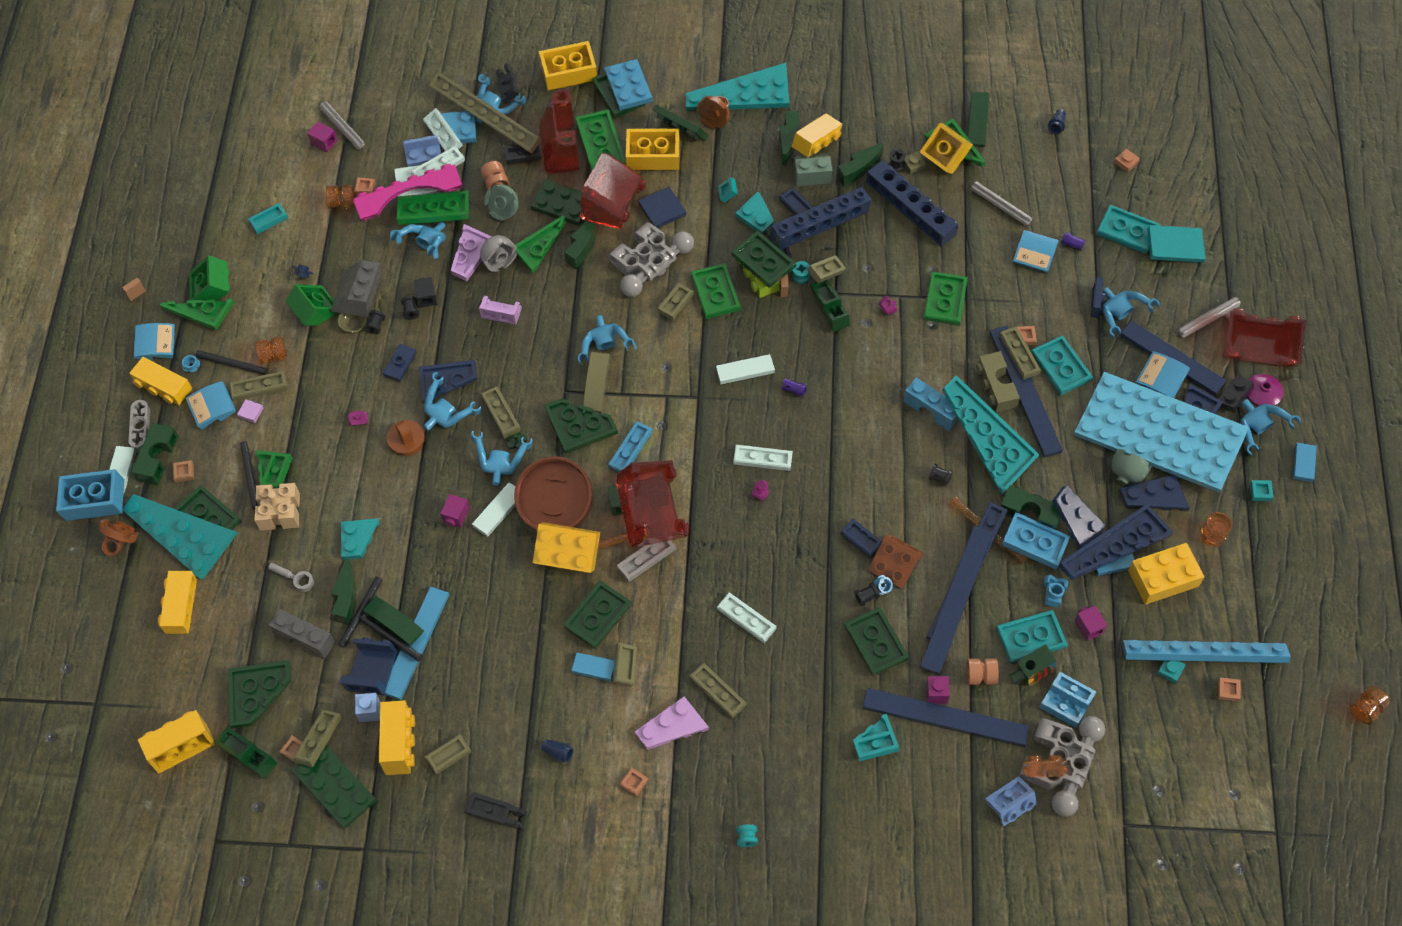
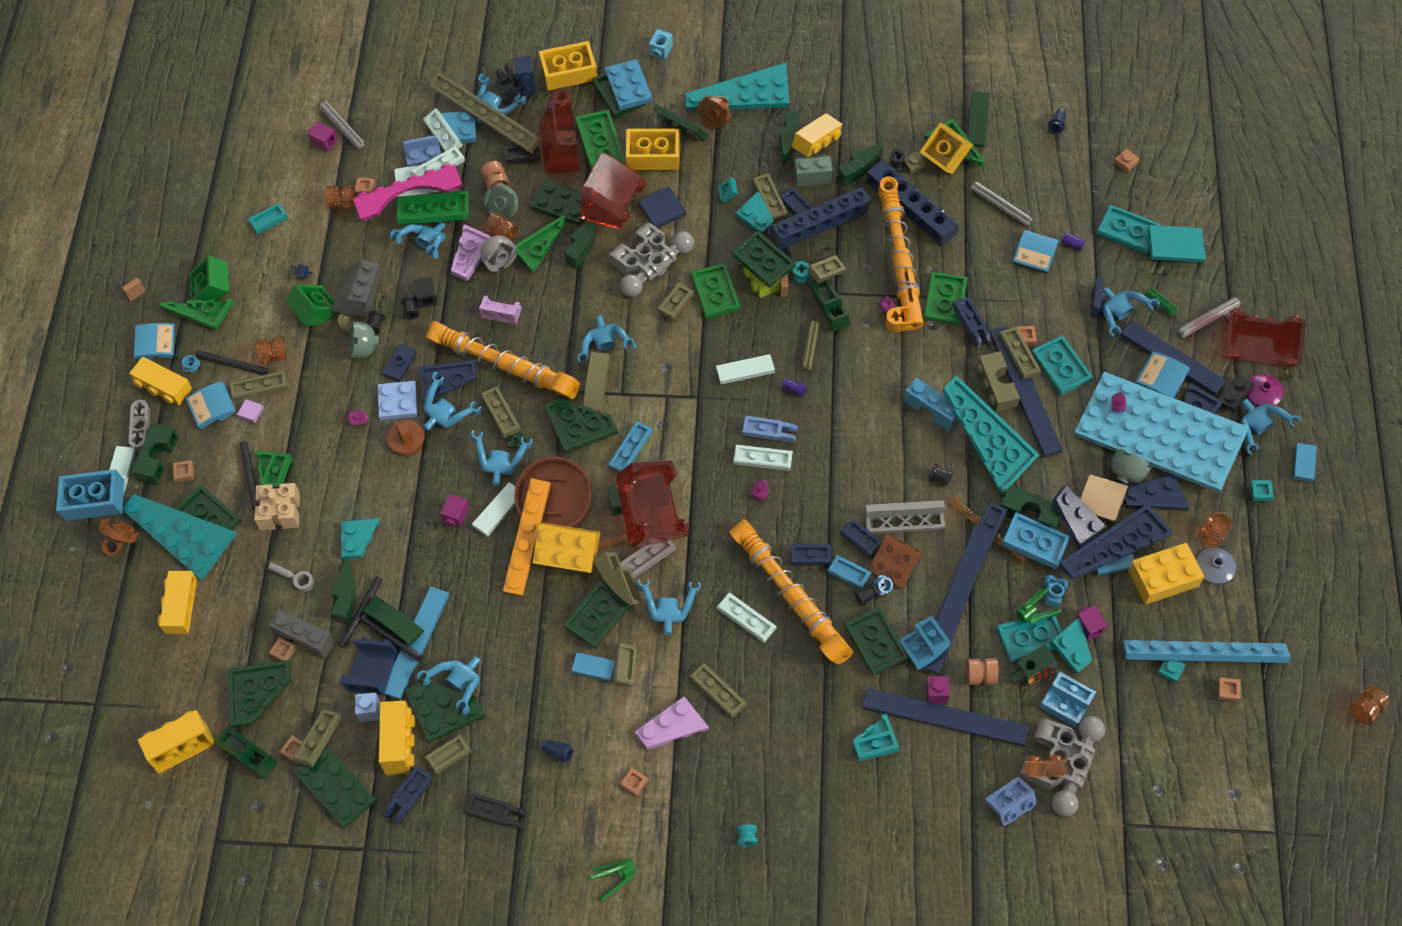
none -> medium nougat tile [268,637,297,661]
none -> sand green cylinder [349,322,378,359]
none -> light blue plate [378,381,418,420]
none -> dark blue hinge [383,766,434,825]
none -> dark green plate [404,681,485,744]
none -> dark azure piece [417,656,481,715]
none -> light orange piece [425,321,580,399]
none -> clear orange wheel [485,212,519,241]
none -> light orange plate [503,478,551,596]
none -> dark blue brick [514,56,536,96]
none -> green plant [589,857,637,901]
none -> olive slope [594,552,643,605]
none -> dark azure piece [636,579,701,635]
none -> medium azure brick [649,29,673,60]
none -> light orange piece [729,519,853,664]
none -> medium blue hinge [742,416,798,443]
none -> olive tile [752,173,788,222]
none -> dark blue plate [791,544,831,565]
none -> olive axle [801,321,819,371]
none -> dark azure tile [827,555,872,590]
none -> light grey fence [865,500,945,534]
none -> light orange piece [878,177,924,332]
none -> dark azure slope [899,616,951,670]
none -> dark blue hinge [952,296,991,347]
none -> green plant [1015,588,1062,625]
none -> teal wing [1049,618,1092,674]
none -> tan slope [1081,474,1128,522]
none -> magenta piece [1111,392,1127,413]
none -> green axle [1146,288,1179,317]
none -> sand blue dish [1196,548,1236,584]

